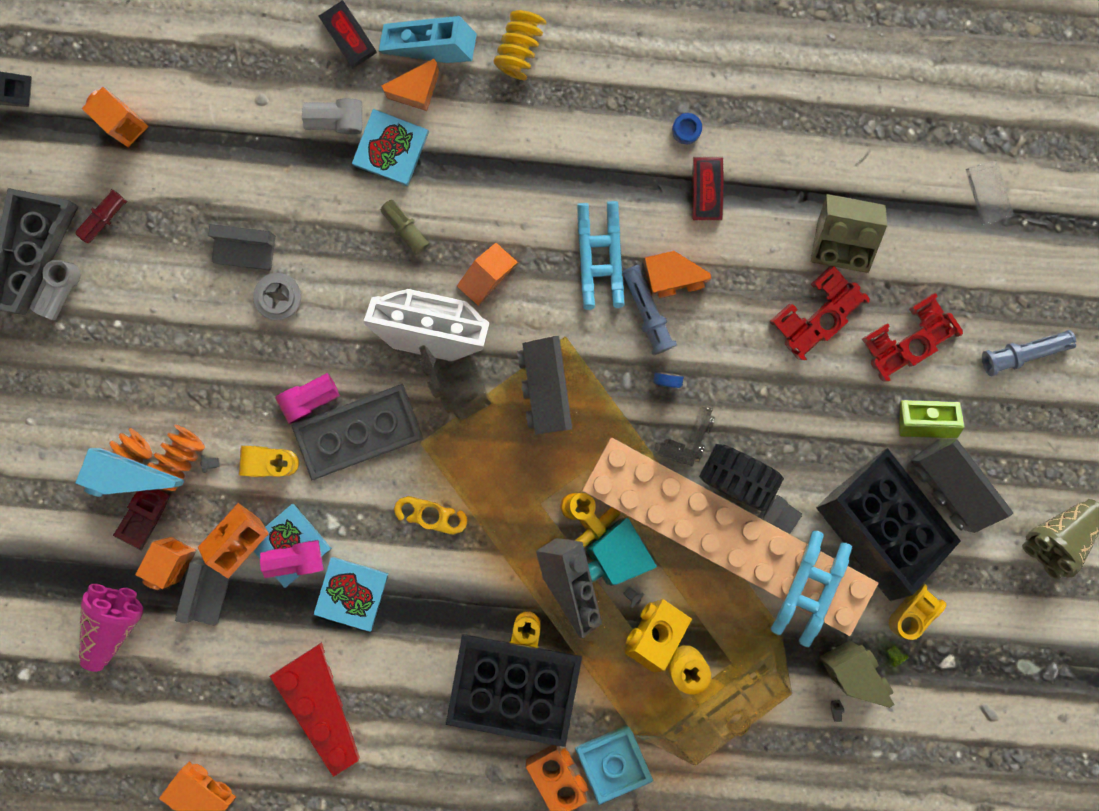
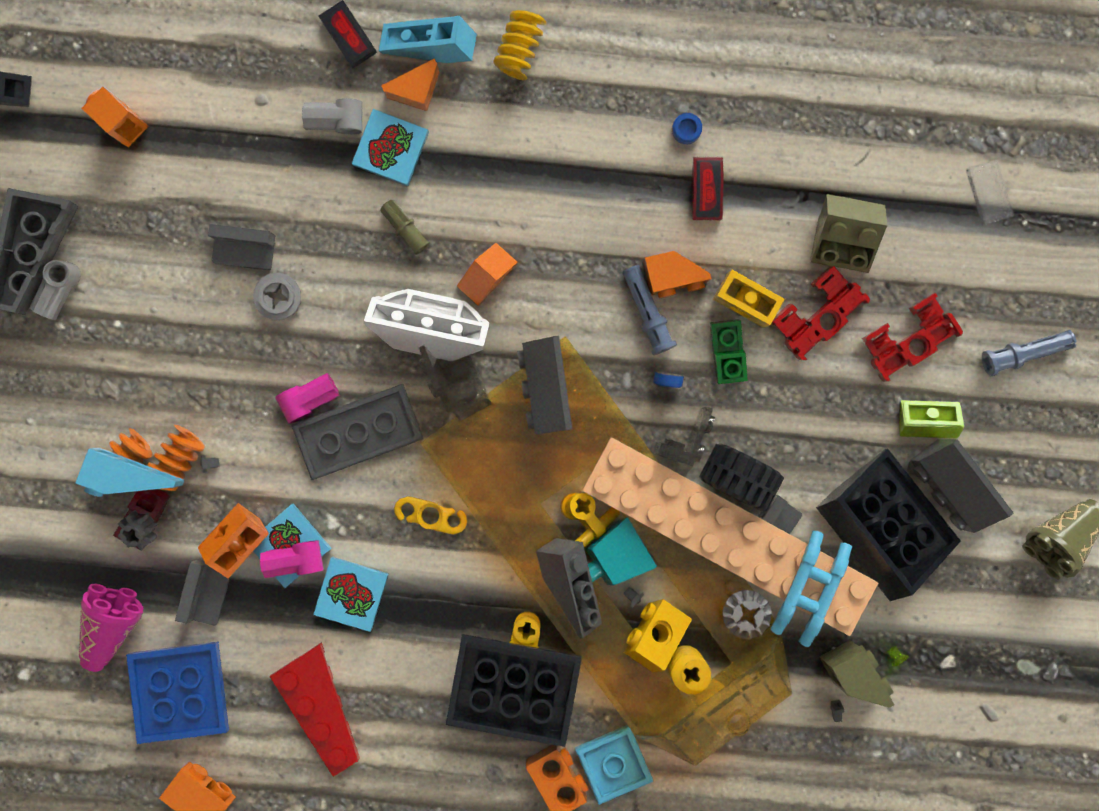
dark red axle [75,189,128,243] -> none
orange brick [135,537,197,590] -> none
yellow piece [239,445,300,477] -> none
medium azure piece [577,201,625,310] -> none
yellow piece [888,583,947,640] -> none
none -> dark grey gear [118,510,158,550]
none -> blue plate [126,641,229,744]
none -> green slope [710,319,748,384]
none -> yellow brick [712,270,785,328]
none -> light grey gear [723,590,772,640]

